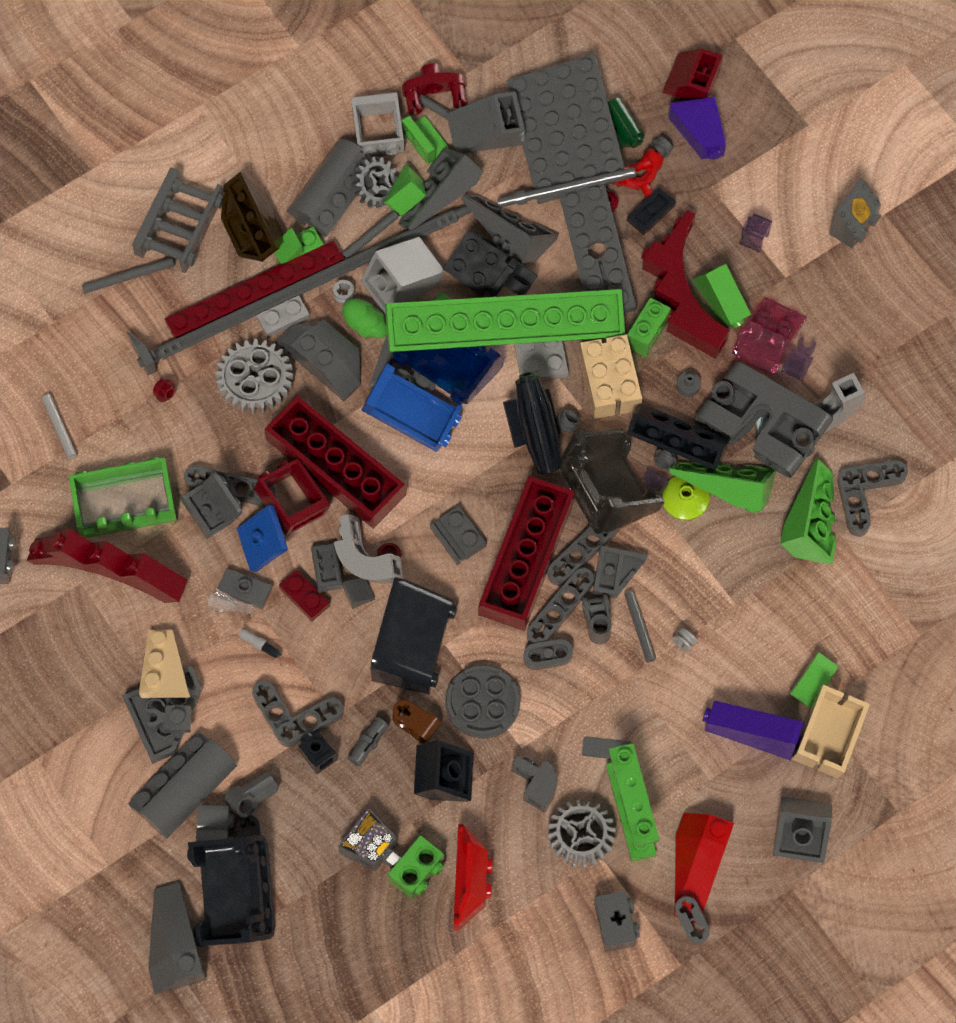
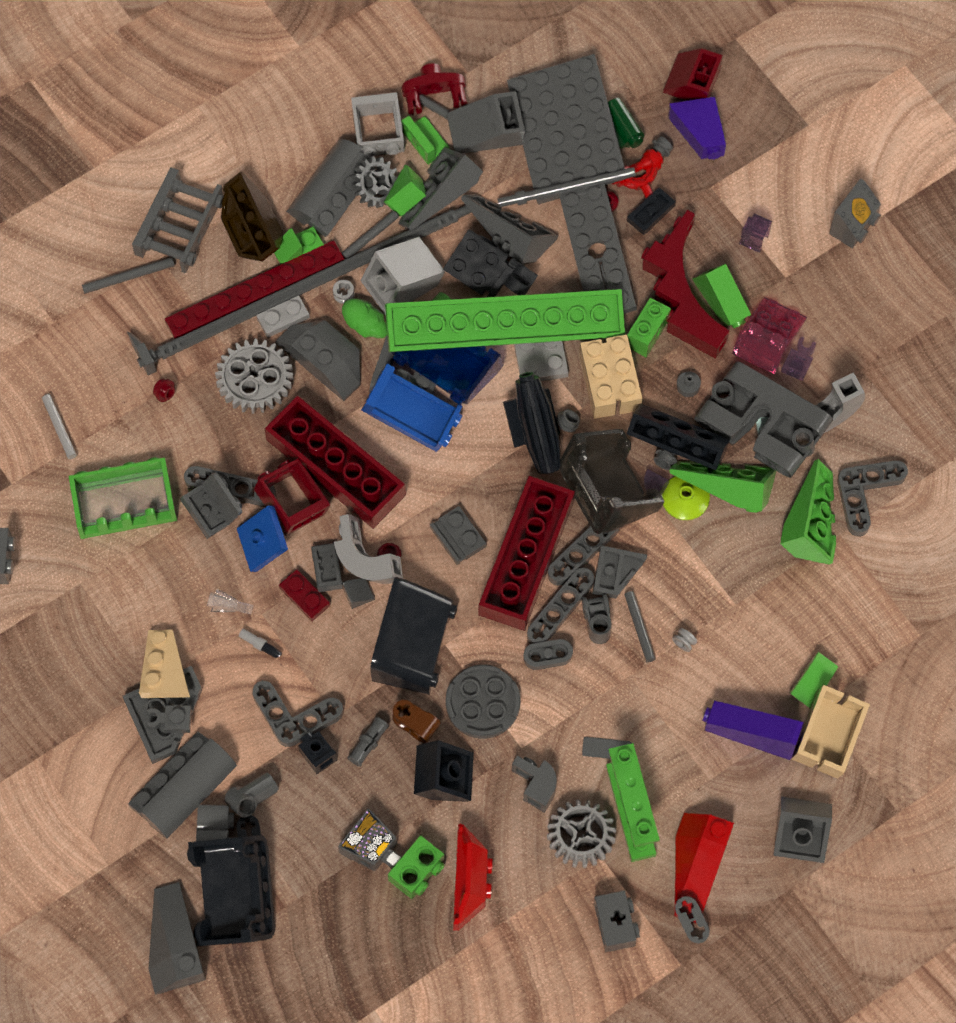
dark red arch [27,529,187,603] -> none
dark grey plate [217,568,272,610] -> none

